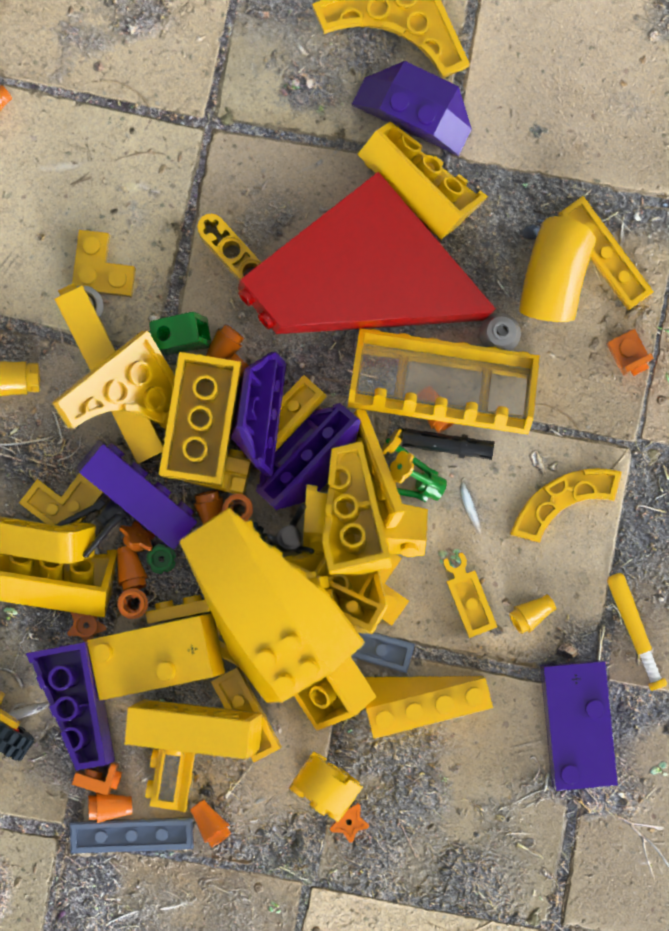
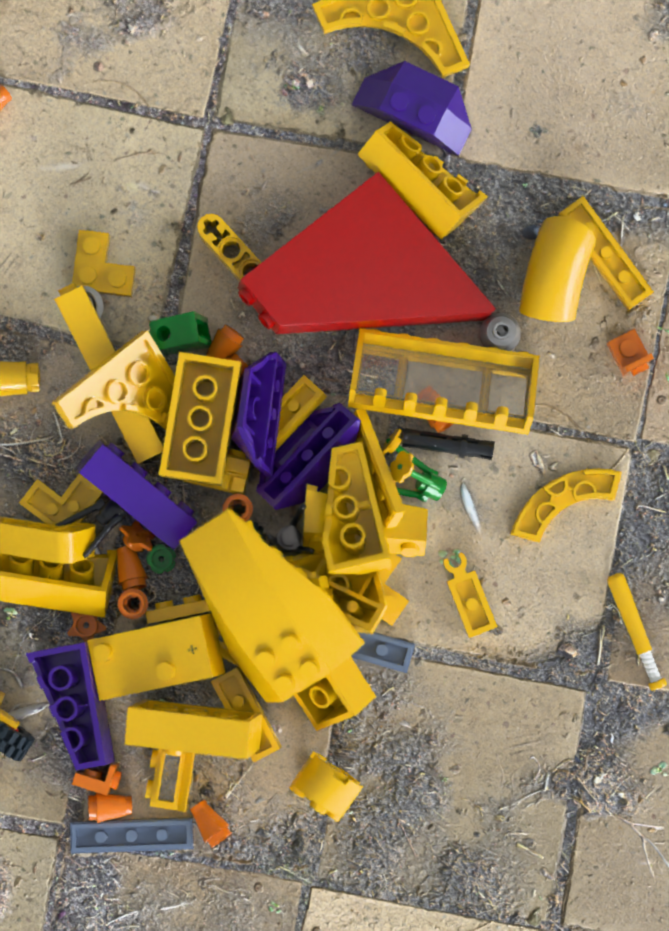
orange cone [194,490,223,524] -> none
orange plate [330,803,369,843] -> none
yellow wedge [364,676,493,739] -> none
yellow cone [509,594,556,634] -> none
dark purple brick [540,660,618,791] -> none

